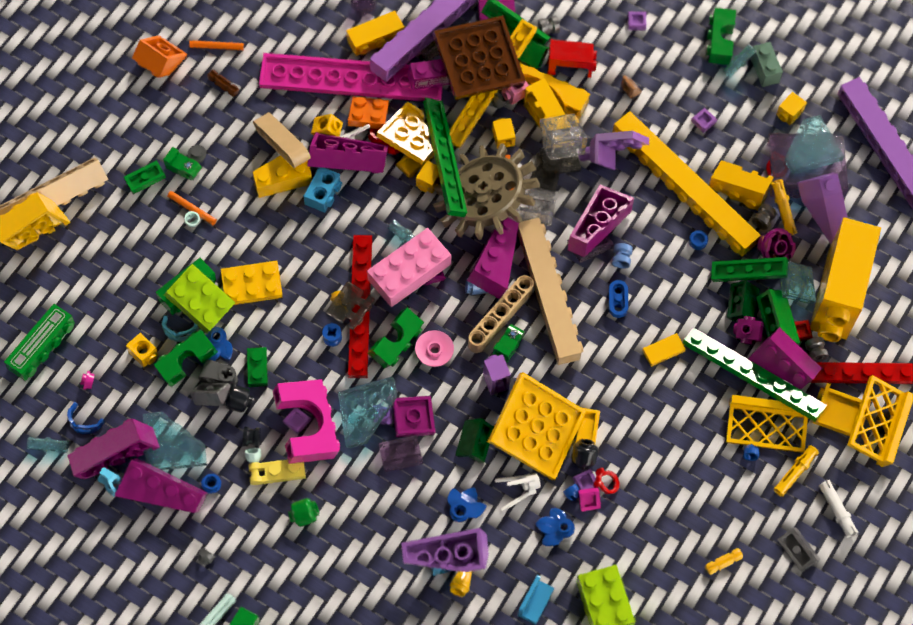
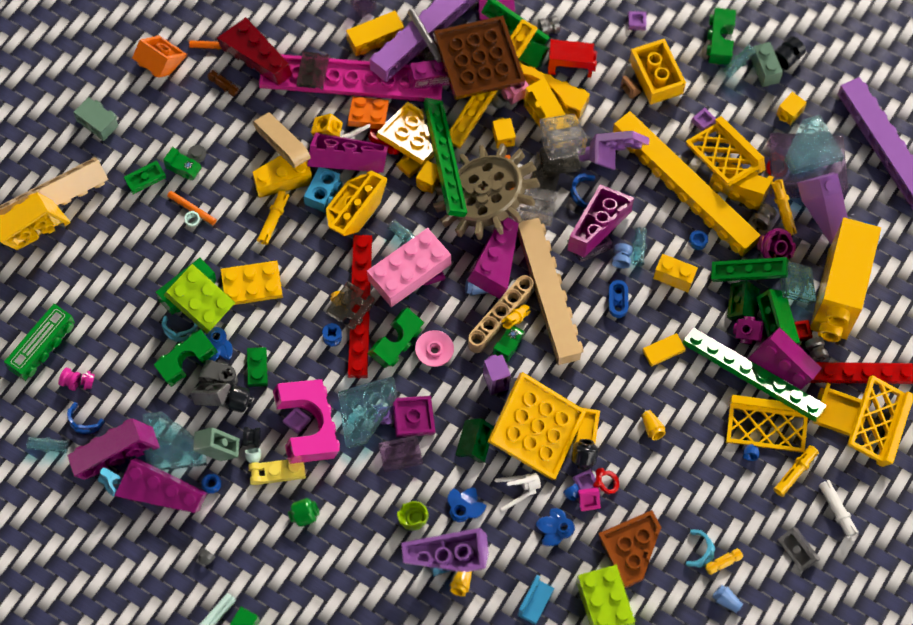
yellow brick [126,333,158,367] -> none
none -> dark pink wheel [58,367,82,391]
none -> sand green brick [74,97,118,141]
none -> sand green brick [193,427,240,461]
none -> dark red wedge [217,17,293,86]
none -> yellow pin [257,191,290,245]
none -> clear smoke plate [297,51,329,90]
none -> yellow wedge [326,170,387,236]
none -> lime hair [397,501,429,531]
none -> flat silver bar [408,8,442,63]
none -> yellow pin [501,304,530,329]
none -> blue helmet [570,173,595,208]
none -> dark orange plate [598,510,661,589]
none -> yellow brick [629,38,686,105]
none -> clear light blue pin [632,227,647,266]
none -> yellow cone [641,410,666,440]
none -> yellow brick [653,254,698,292]
none -> yellow fence [685,116,766,187]
none -> medium azure helmet [686,529,715,568]
none -> medium blue cone [712,584,743,613]
none -> black wheel [774,36,806,70]

